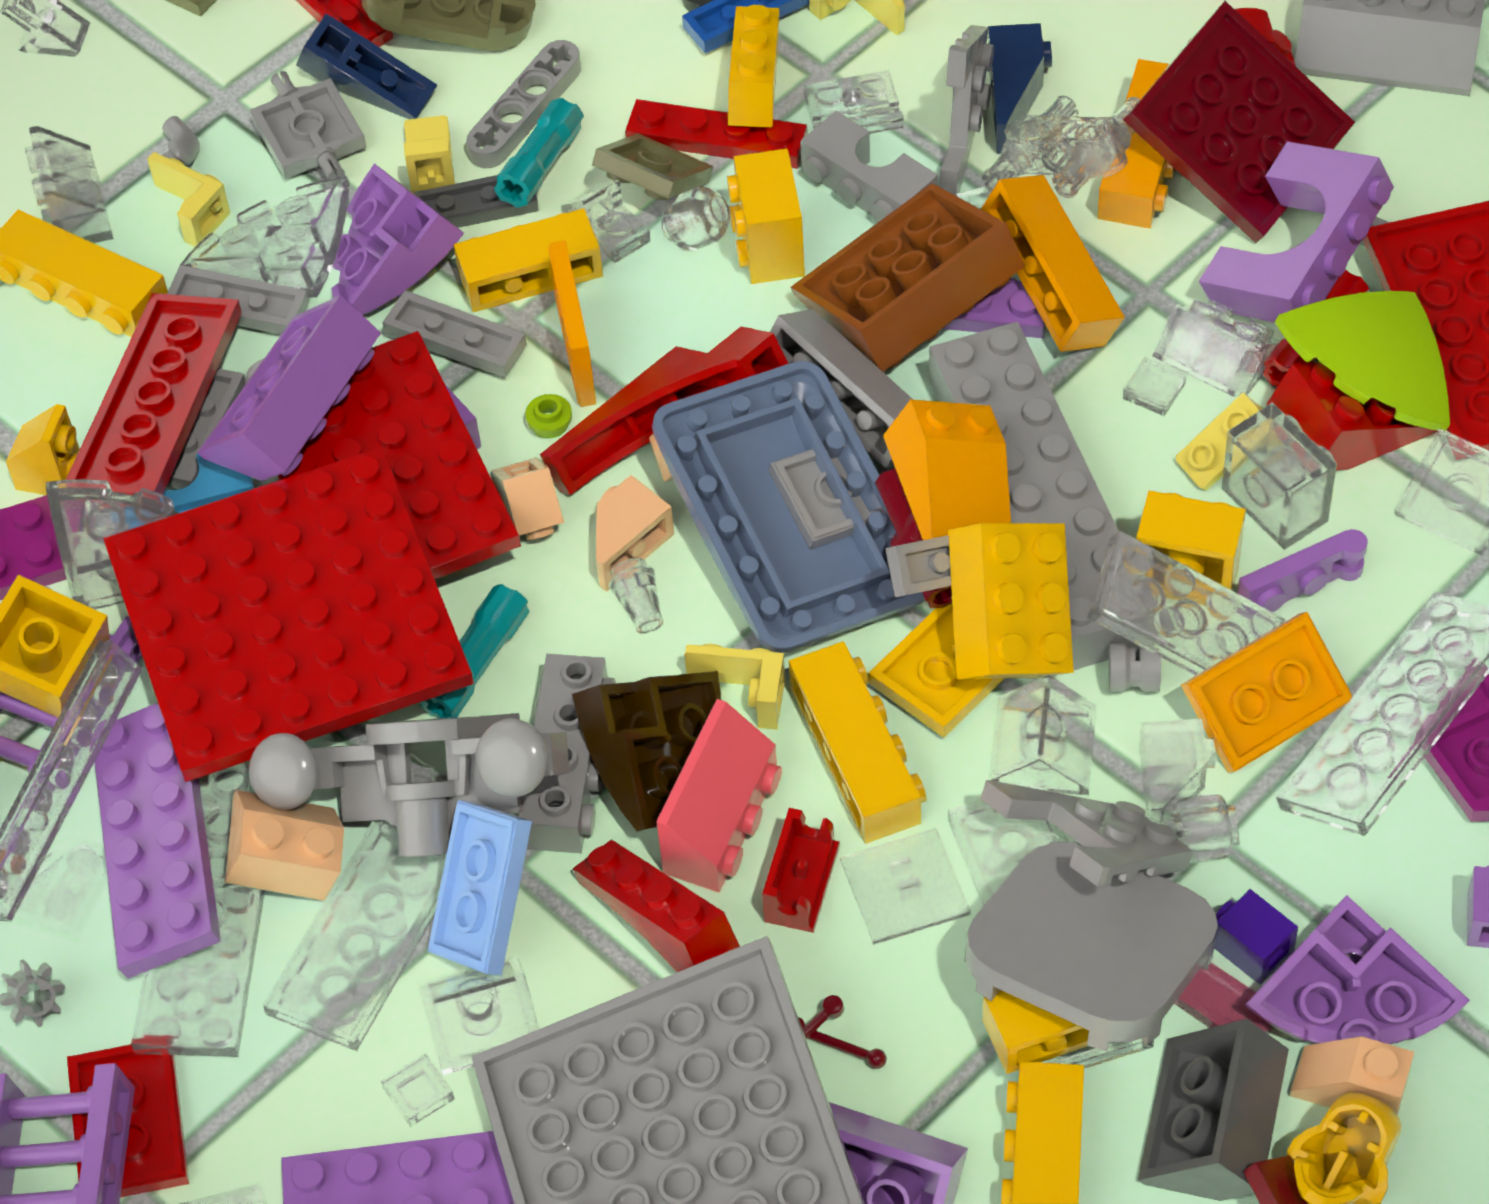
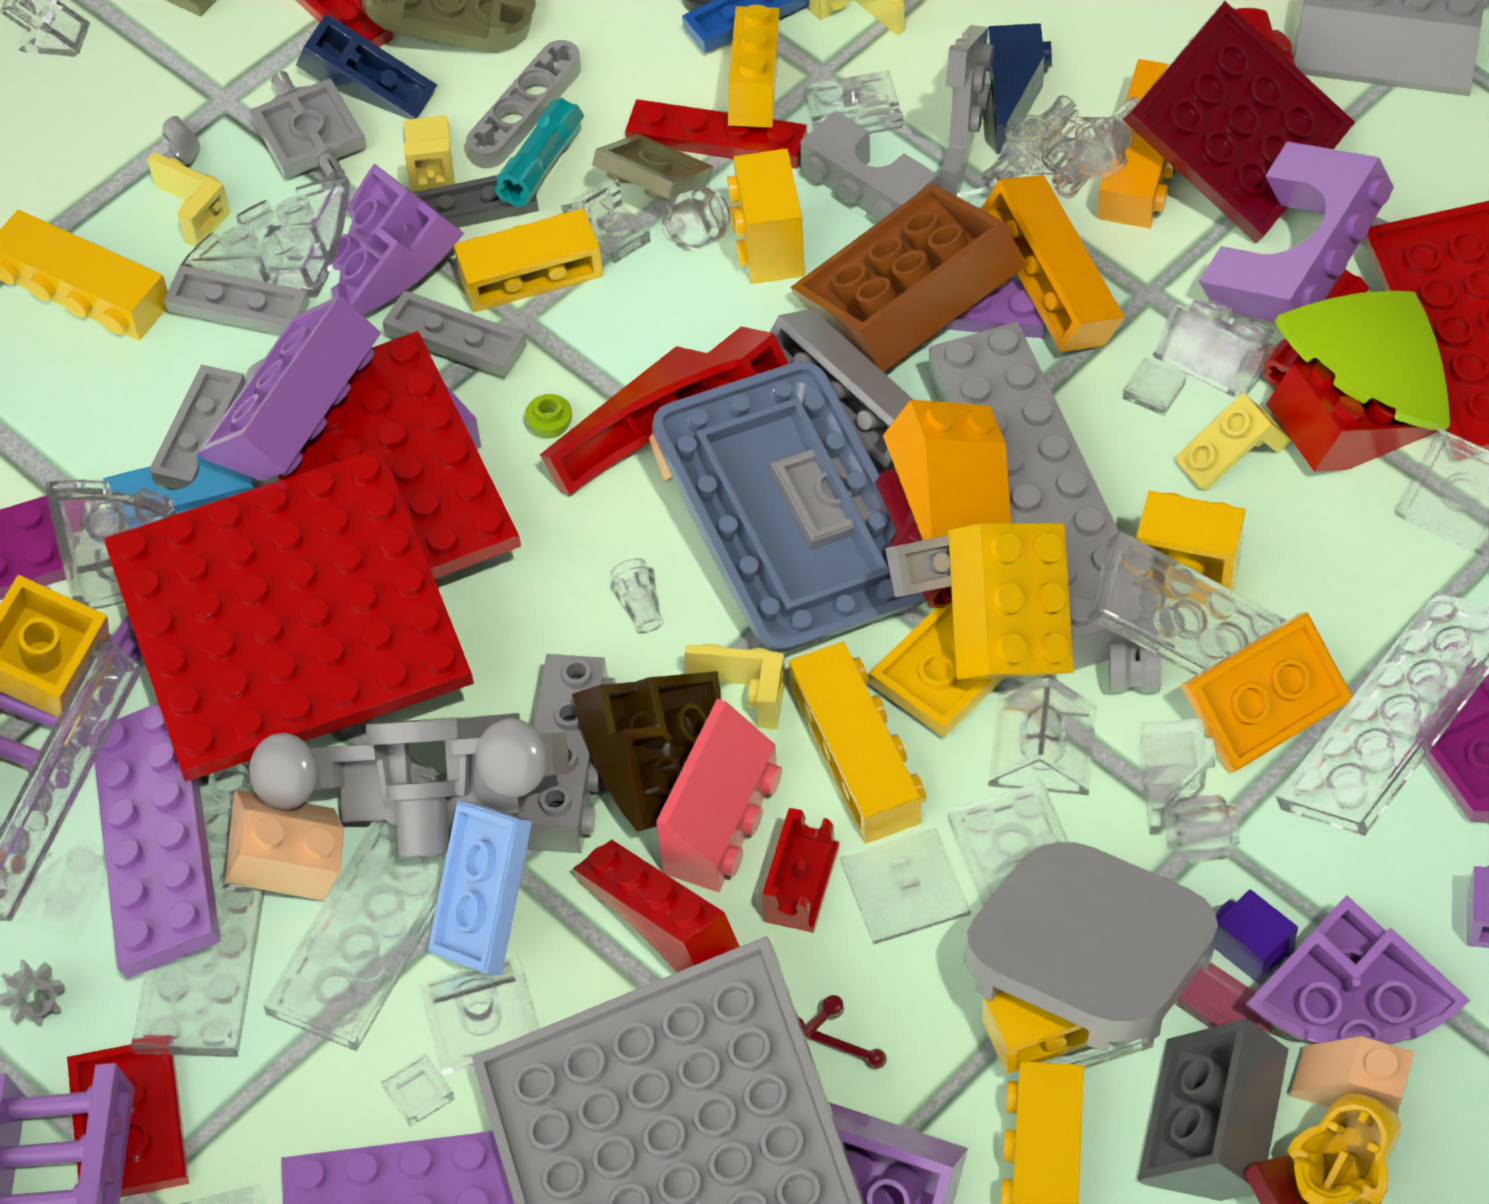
yellow slope [6,404,80,495] -> none
clear slope [24,126,114,244] -> none
red plate [62,293,242,509] -> none
teal axle [419,584,530,718] -> none
light nougat slope [491,457,564,540] -> none
light orange tile [548,240,596,407] -> none
light nougat slope [596,475,674,592] -> none
light grey wing [980,780,1193,887] -> none
clear brick [1221,403,1337,550] -> none
medium lavender plate [1236,529,1368,620] -> none

